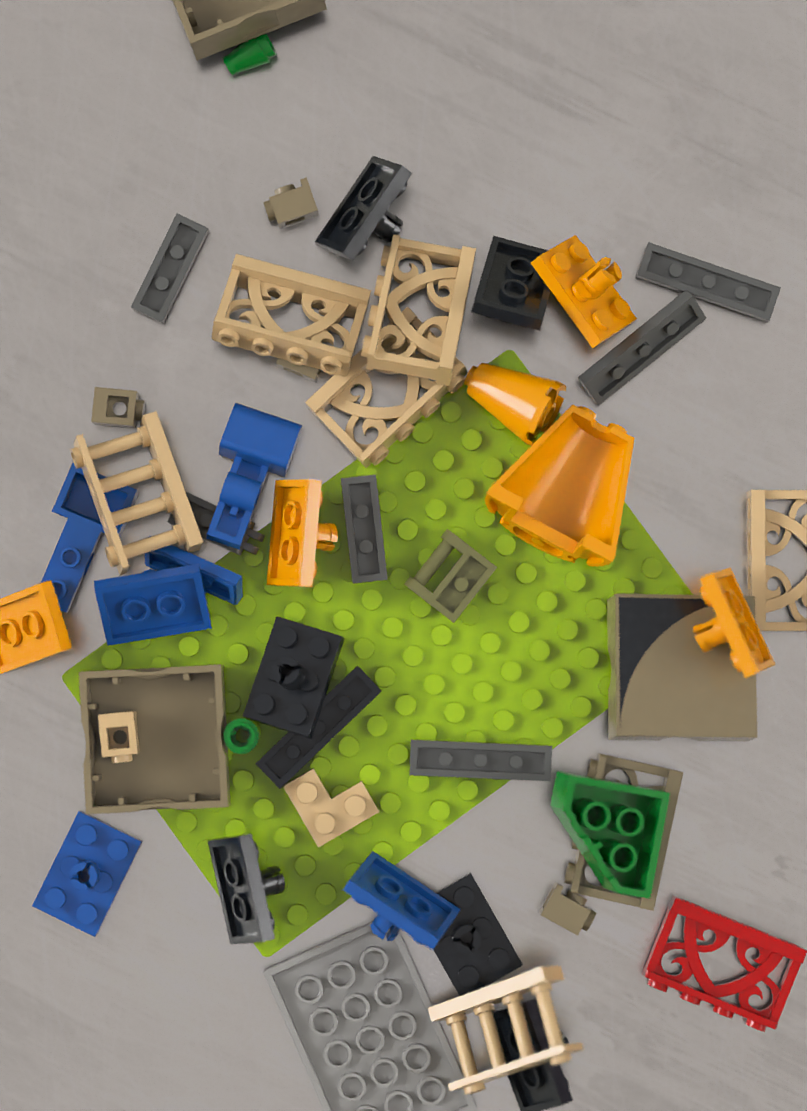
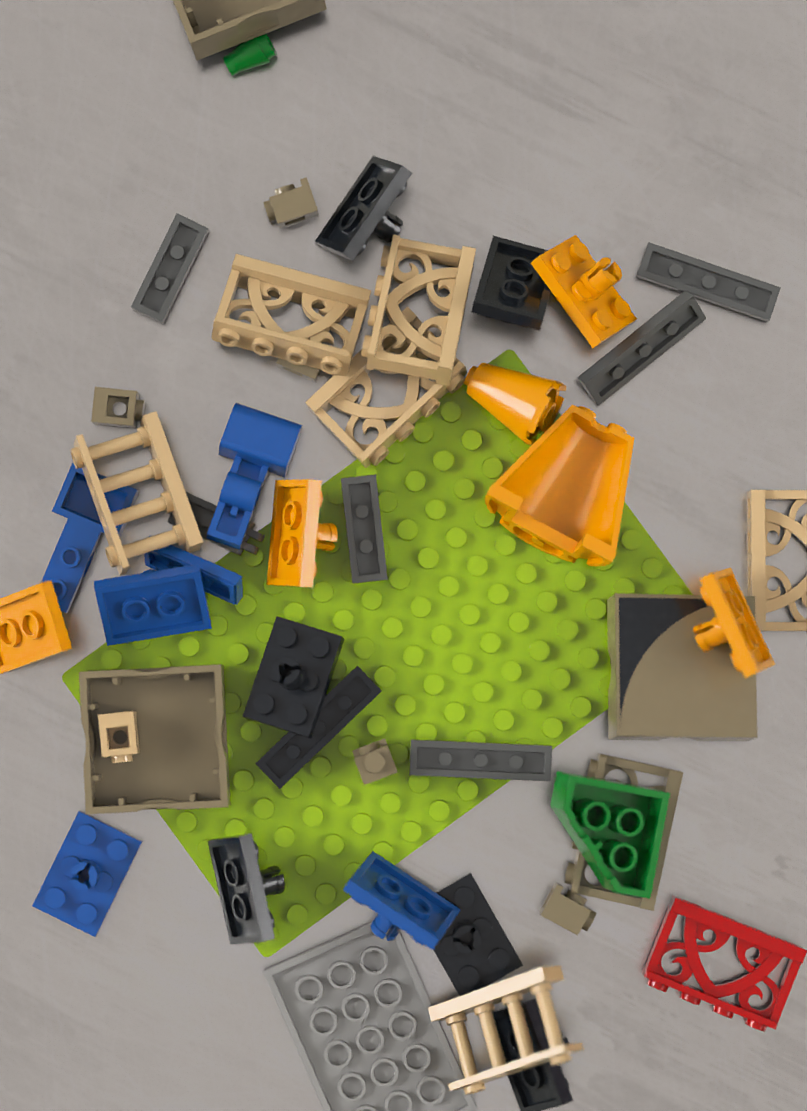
green cone [224,718,259,754] -> none
tan plate [283,768,379,847] -> none
olive plate [404,529,497,623] -> none
none -> dark tan brick [352,738,397,785]

